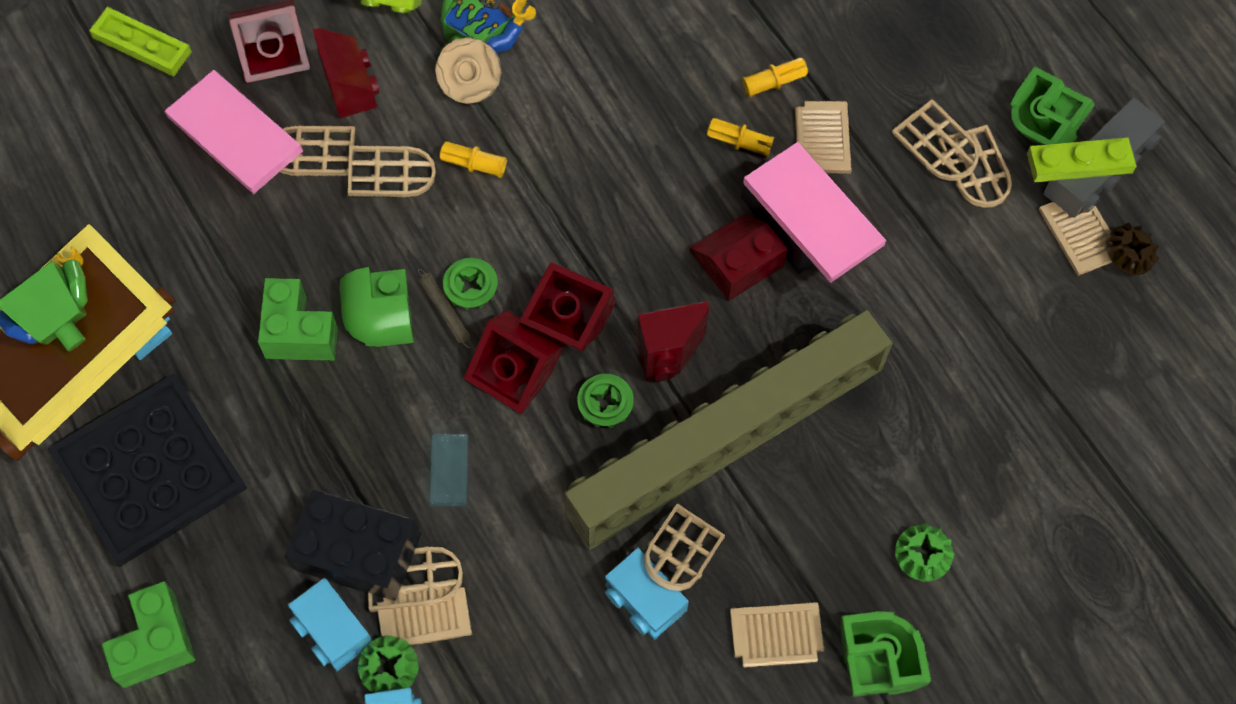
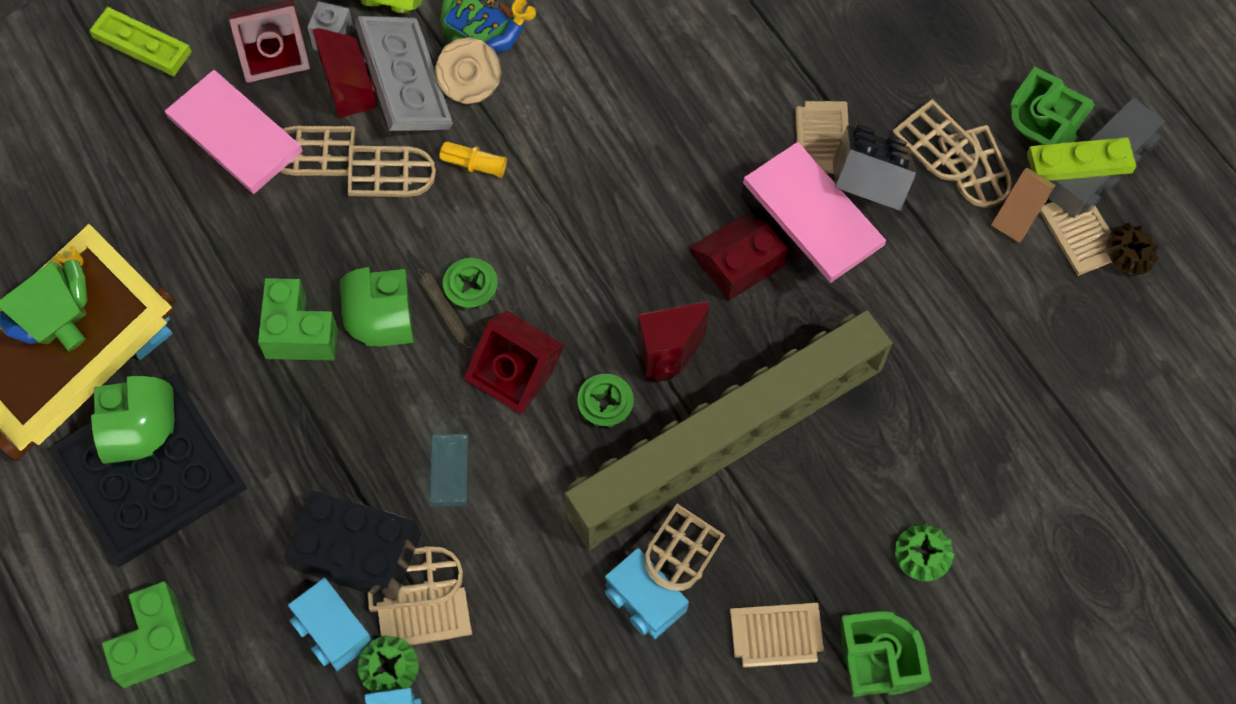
dark red slope [519,262,616,352] -> none
yellow axle [707,118,774,157] -> none
yellow axle [742,58,808,98] -> none
none -> bright green brick [91,376,175,464]
none -> light grey brick [308,1,354,51]
none -> light grey tile [354,16,453,131]
none -> brick [833,124,917,211]
none -> medium nougat tile [991,168,1056,243]

